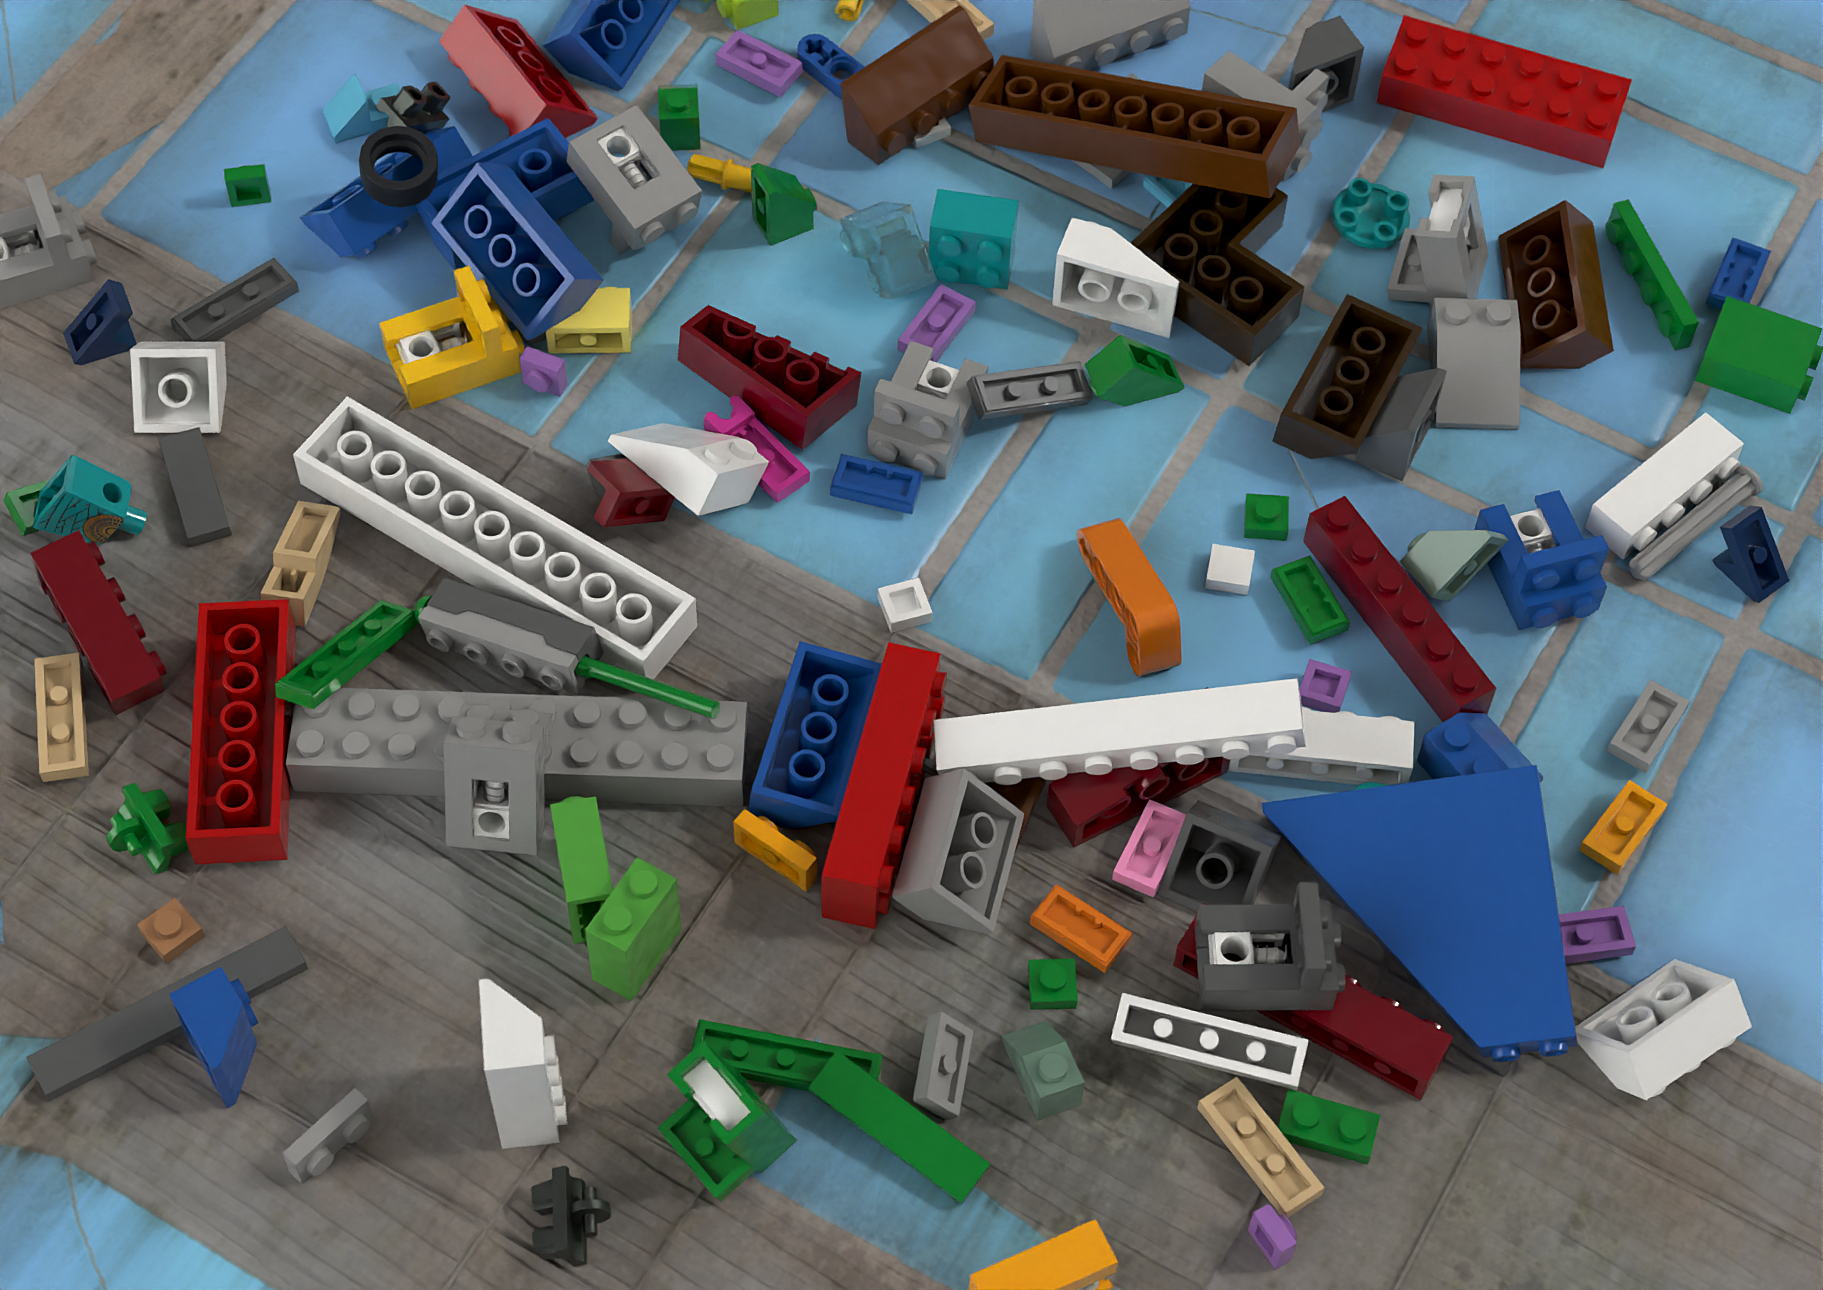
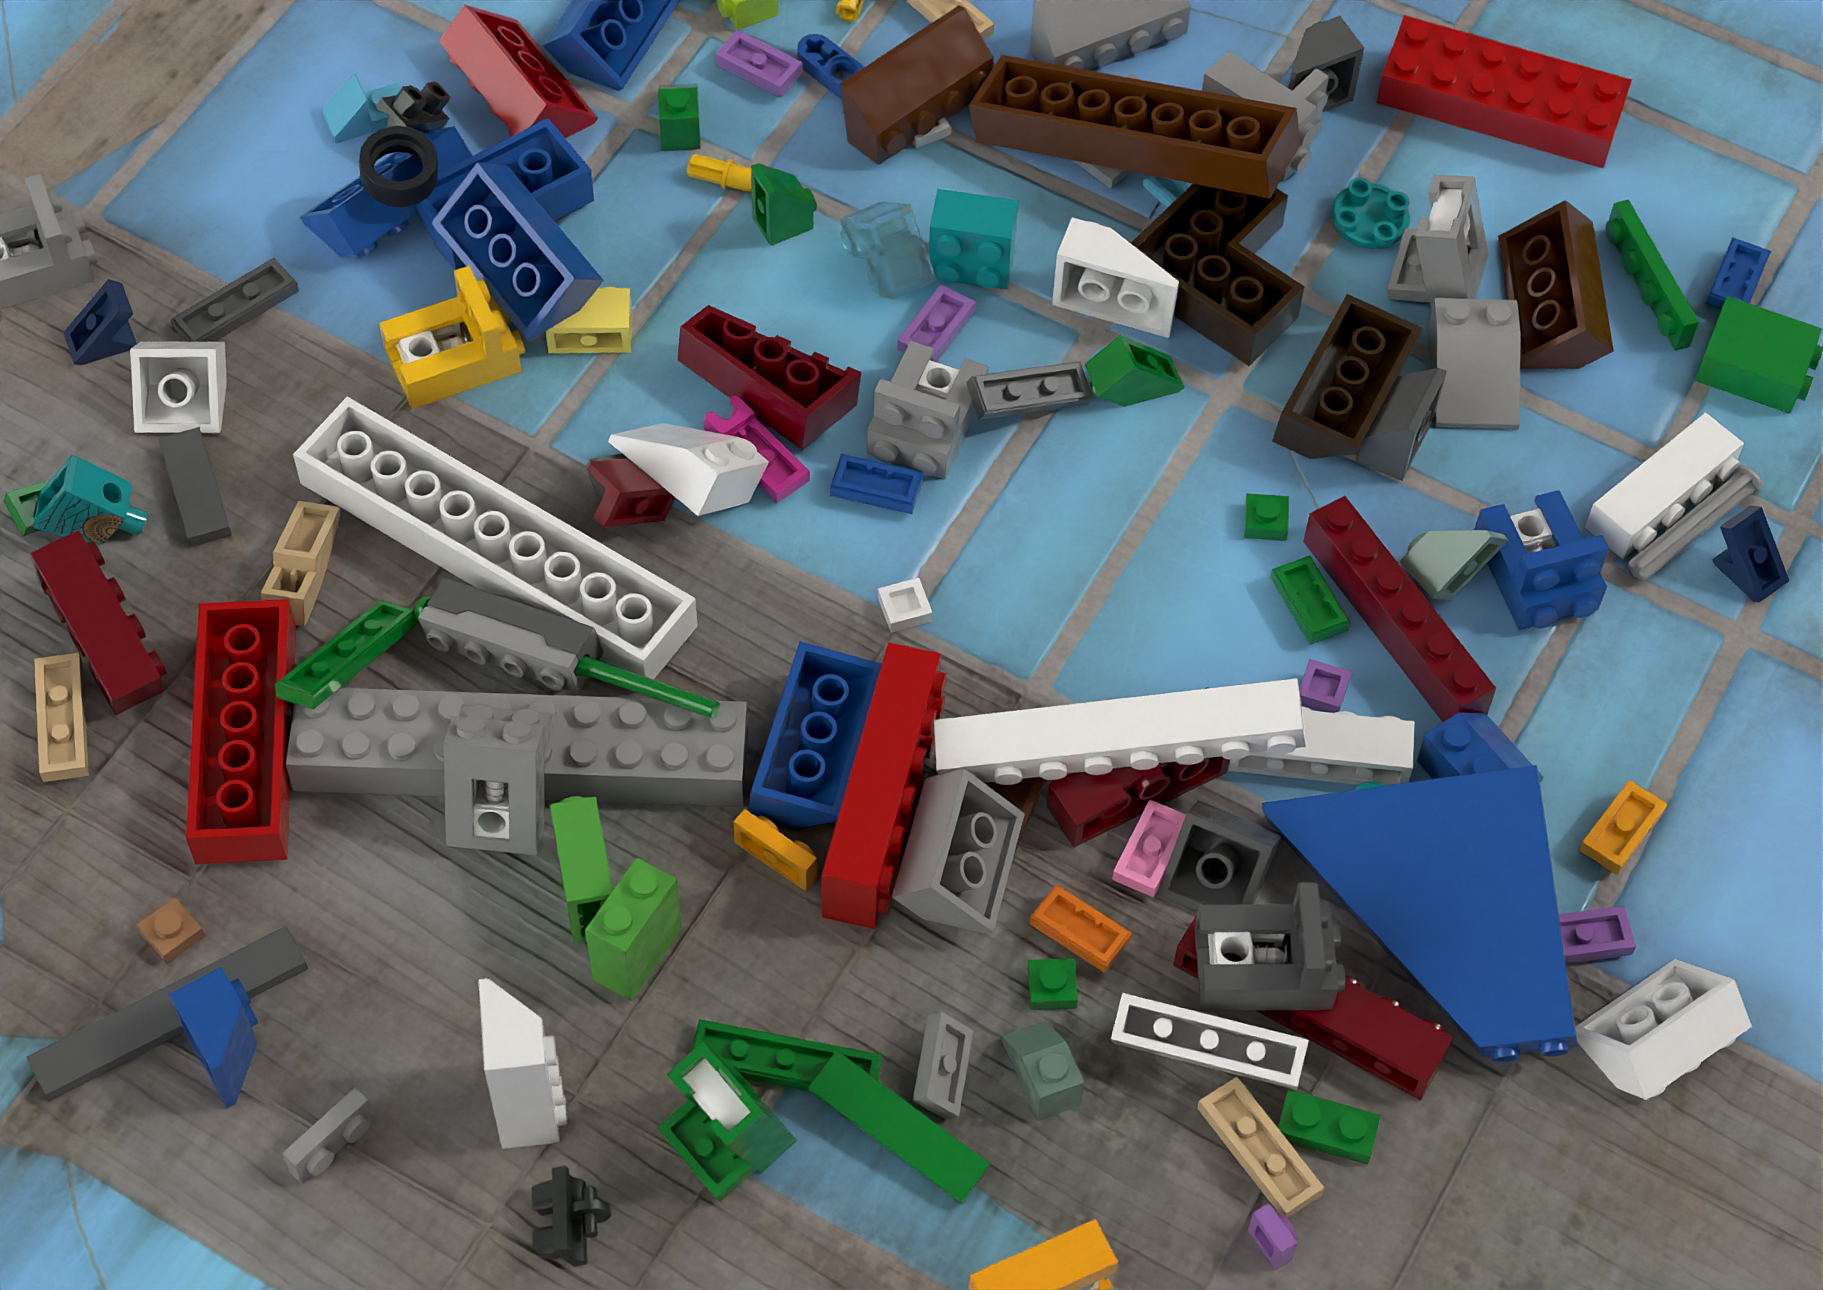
green hips [106,783,189,875] -> none
green plate [224,164,272,207] -> none
medium lavender plate [519,346,568,397] -> none
light grey brick [567,104,702,255] -> none
orange beam [1077,518,1182,677] -> none
white tile [1205,544,1255,595] -> none
light grey plate [1607,680,1690,773] -> none

